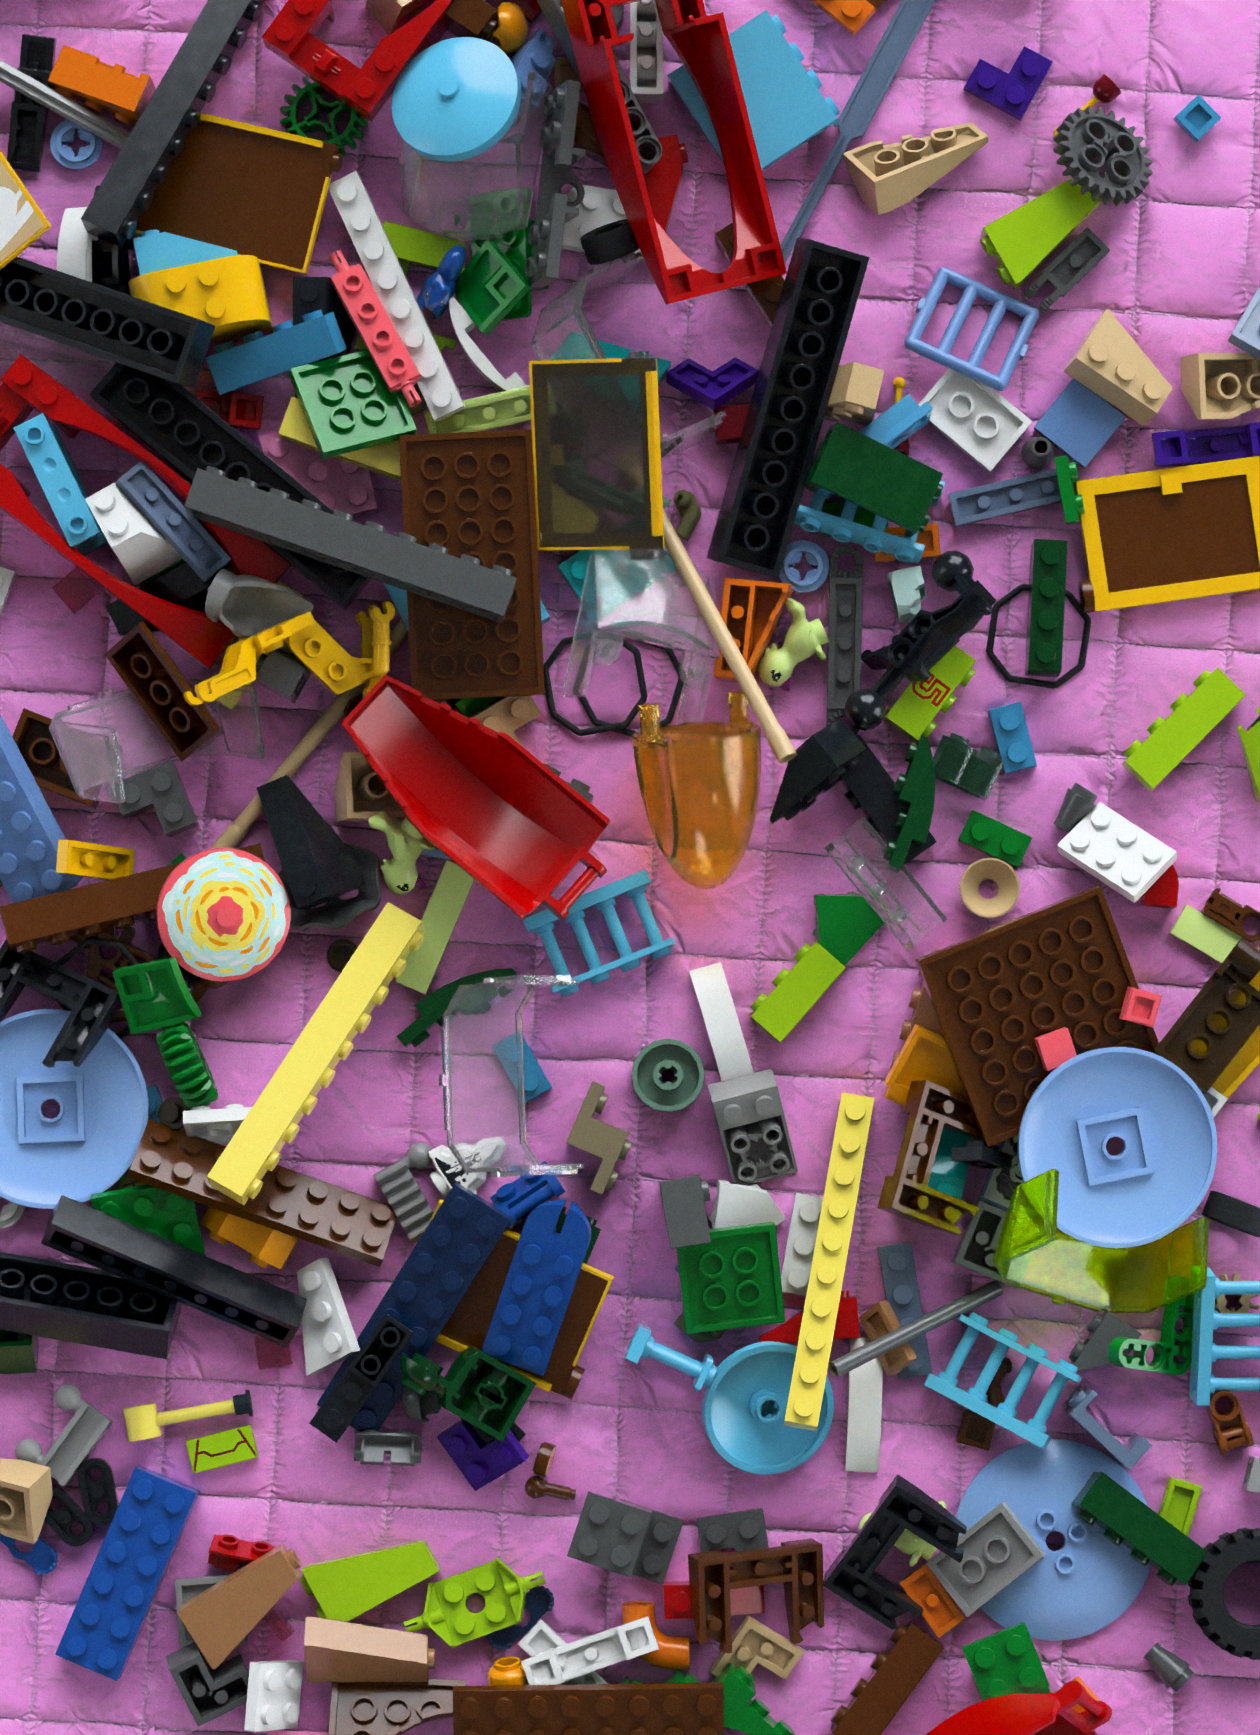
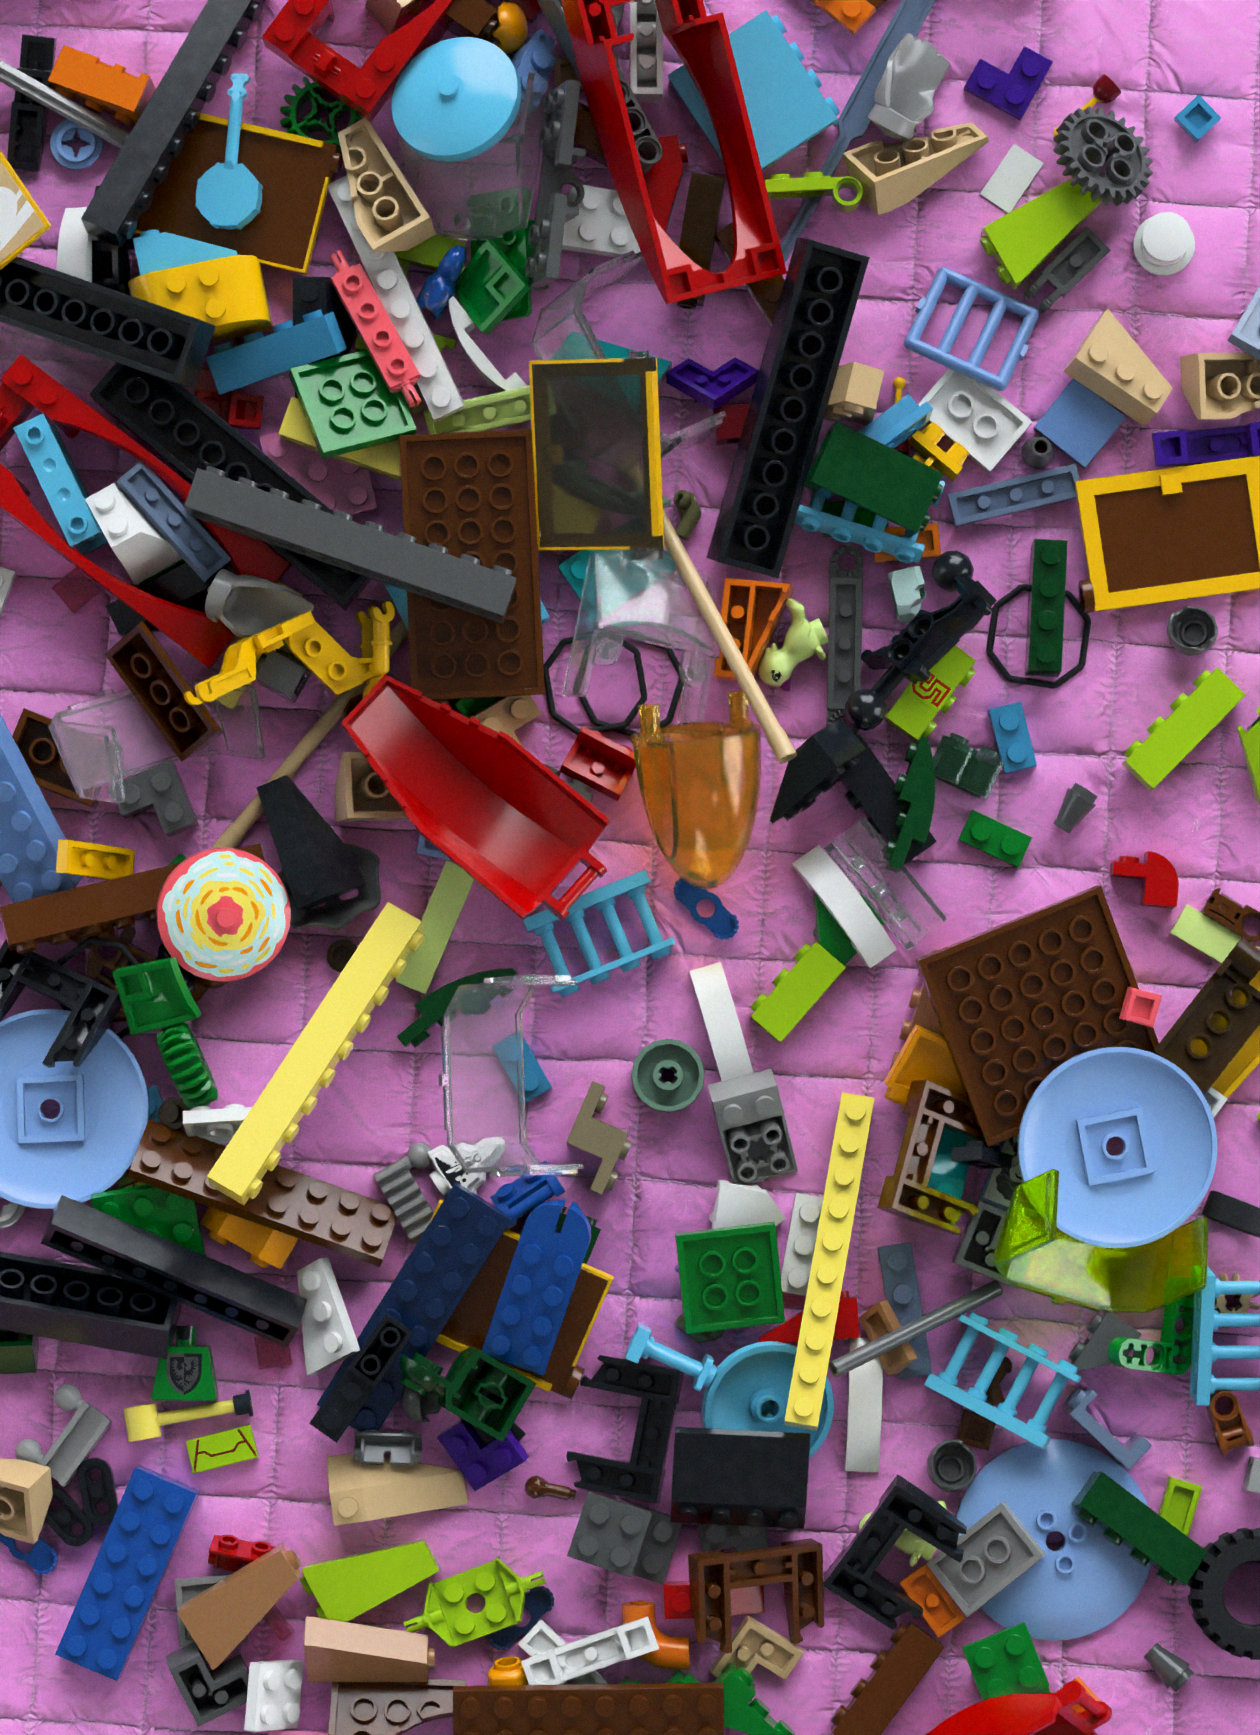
yellowish green animal [368,811,435,894] -> none
reddish brown tile [533,1442,556,1477] -> none
black tyre [580,219,640,265] -> none
dark grey wedge [659,1175,711,1249] -> none
light blue gear [779,540,829,594] -> none
tan piece [959,858,1020,918] -> none
coral tile [1034,1027,1077,1071] -> none
green plate [1054,455,1085,525] -> none
white plate [1057,802,1177,903] -> none
none -> torso [152,1326,218,1401]
none -> medium azure piece [195,74,263,230]
none -> tan wedge [327,1453,468,1526]
none -> tan wedge [338,117,436,253]
none -> red bracket [559,727,640,801]
none -> black wedge [566,1355,684,1503]
none -> black slope [670,1427,810,1529]
none -> blue piece [674,875,739,940]
none -> dark brown slope [677,172,724,310]
none -> lime plate [765,172,863,213]
none -> white slope [792,845,897,969]
none -> light grey hair [867,33,951,141]
none -> yellow hips [909,422,969,482]
none -> dark grey hair [926,1439,977,1492]
none -> white sticker [980,144,1044,213]
none -> white piece [1133,212,1195,276]
none -> dark grey hair [1167,605,1218,656]

